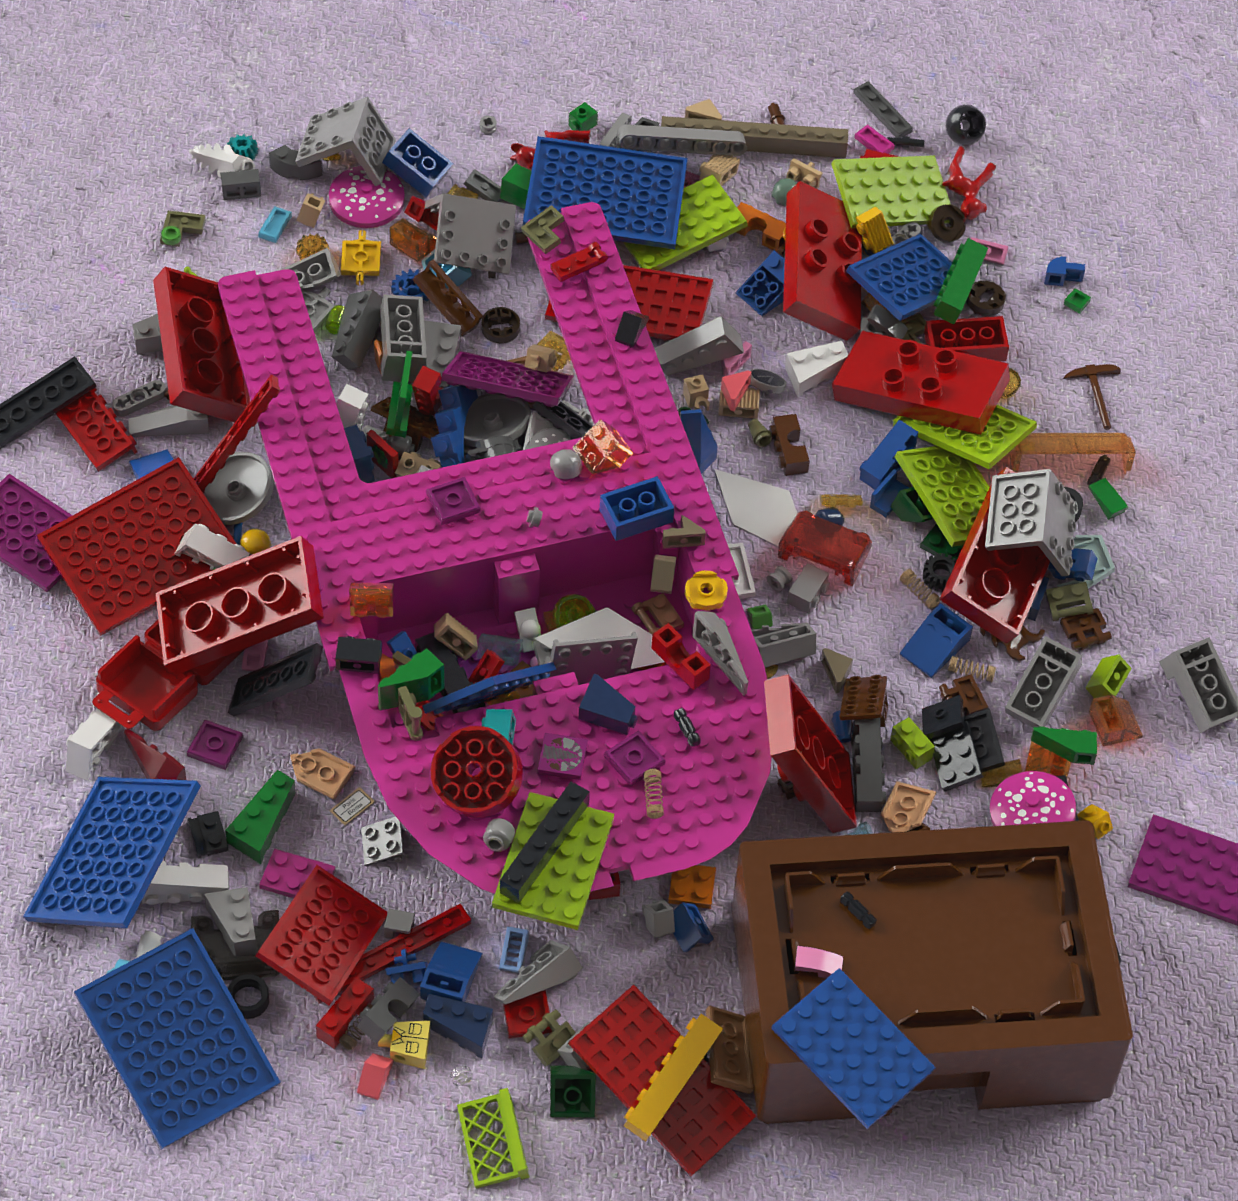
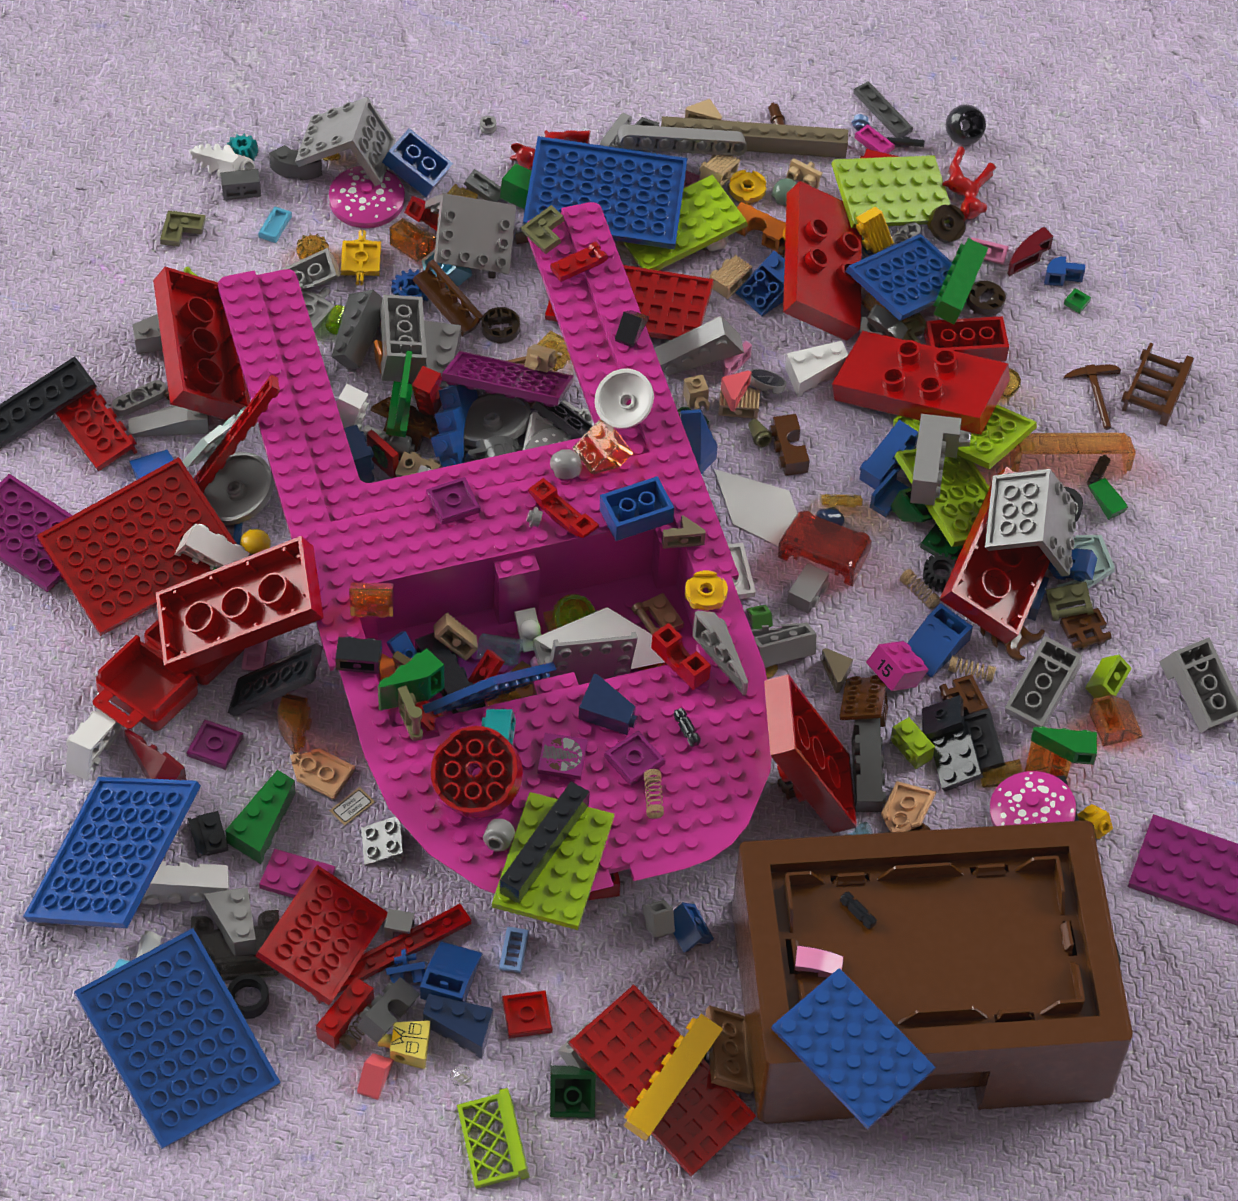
bright green tile [161,226,181,245] -> none
tan brick [296,193,325,228] -> none
light grey wedge [494,940,583,1004] -> none
olive plate [523,1009,576,1066] -> none
green brick [568,102,598,131] -> none
dark tan slope [650,555,676,594] -> none
orange plate [668,865,716,909] -> none
light grey wheel [767,566,793,592] -> none
blue cone [831,710,852,743] -> none
none -> light aqua wing [182,406,247,467]
none -> clear orange slope [277,694,312,754]
none -> red slope [528,478,599,538]
none -> white dish [595,369,654,429]
none -> tan brick [709,255,753,299]
none -> yellow plate [728,170,766,205]
none -> medium blue plate [852,114,870,130]
none -> dark pink brick [866,641,929,691]
none -> light grey hinge [910,414,971,506]
none -> dark red slope [1007,226,1053,276]
none -> reddish brown fence [1121,342,1194,426]

